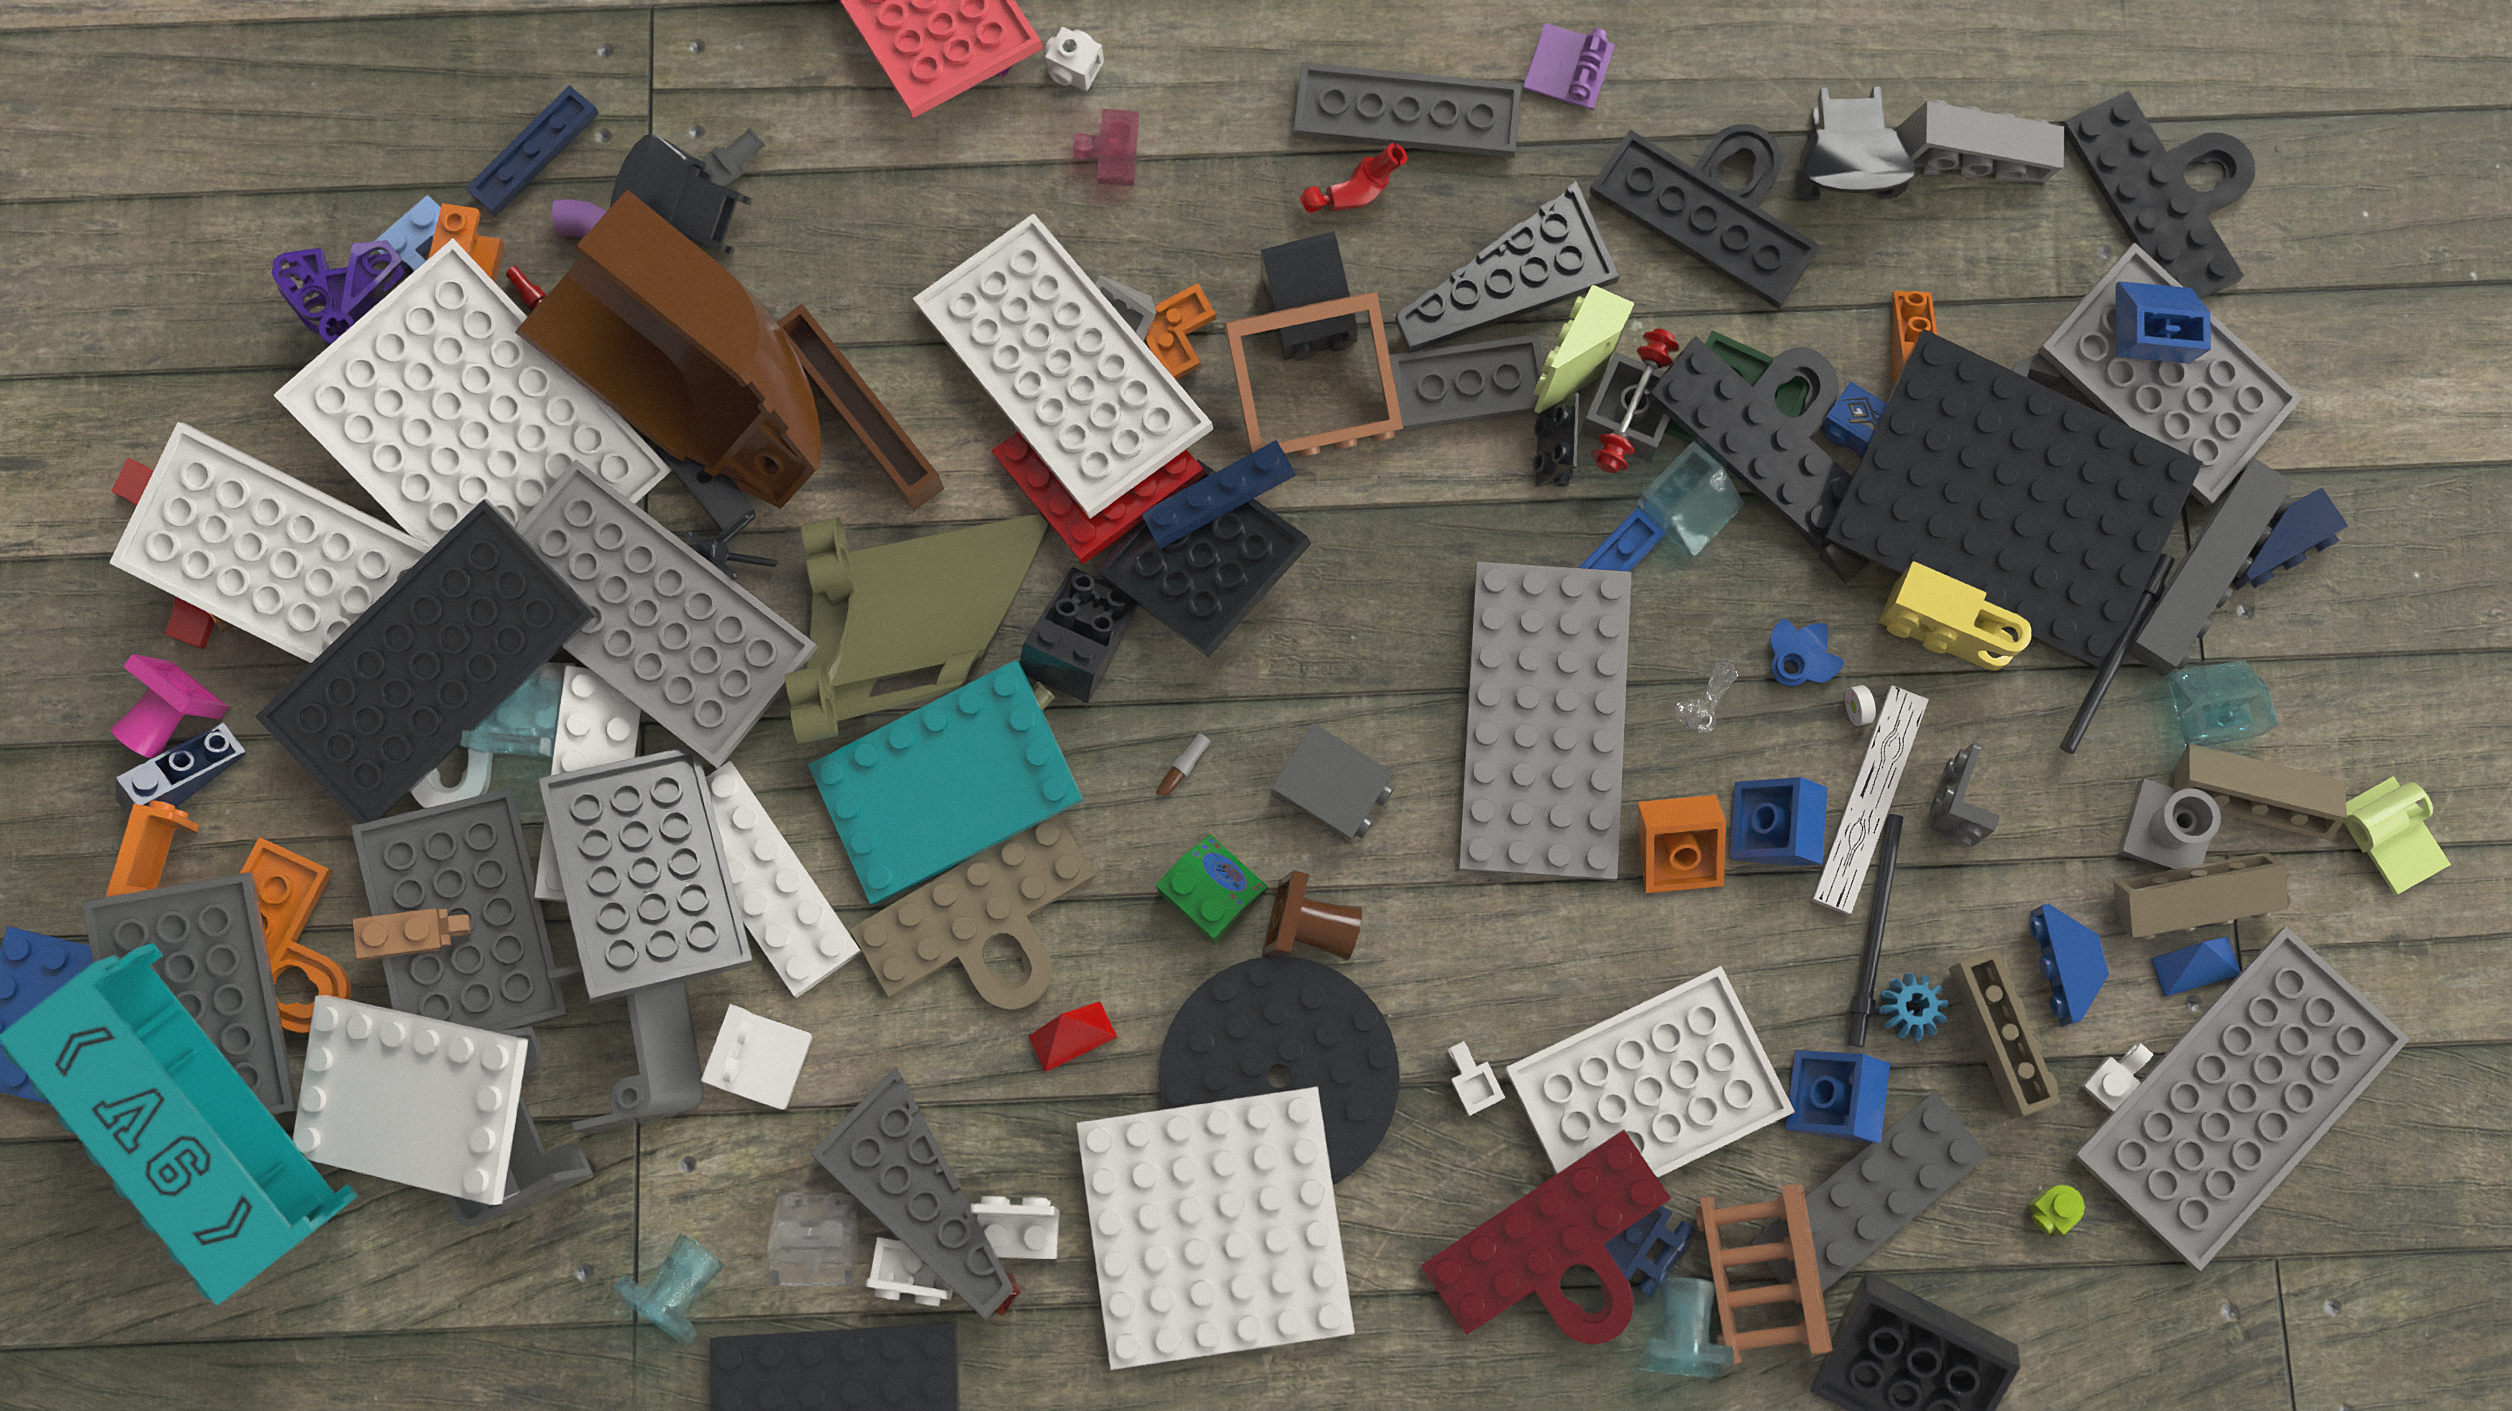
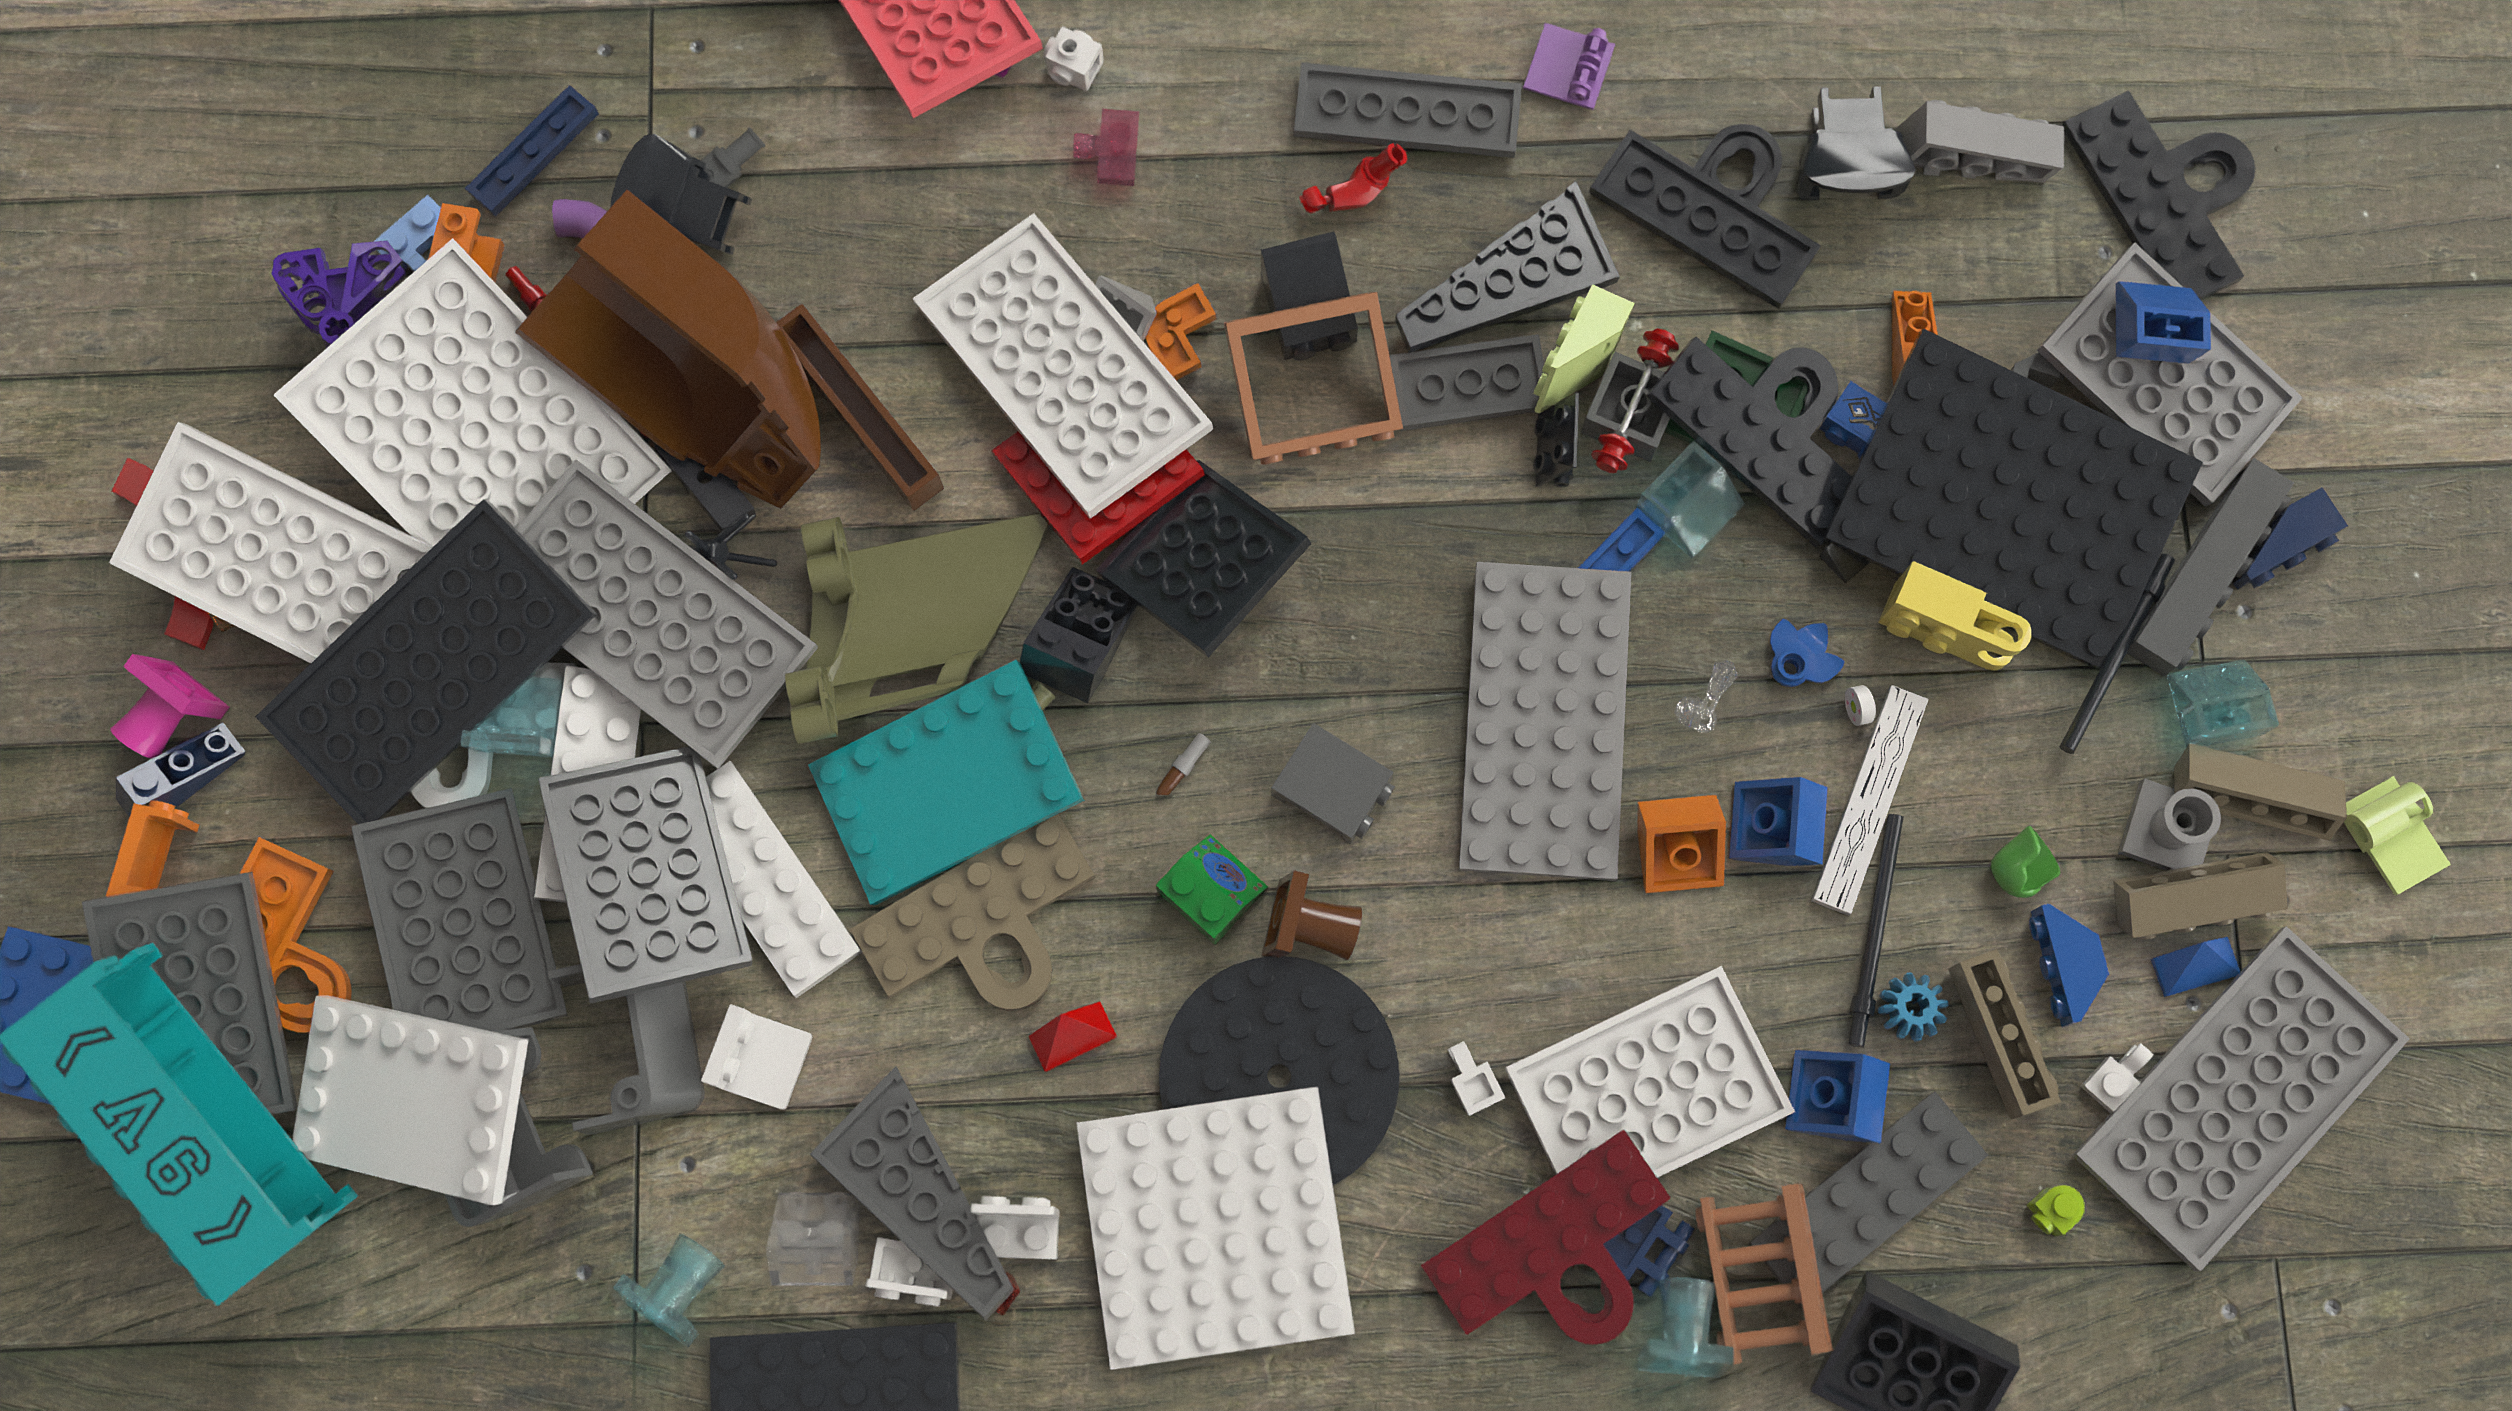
medium nougat hinge [353,908,472,961] -> none
dark blue plate [1142,440,1296,549] -> none
dark grey bracket [1929,742,2000,847] -> none
none -> bright green hair [1991,826,2061,898]

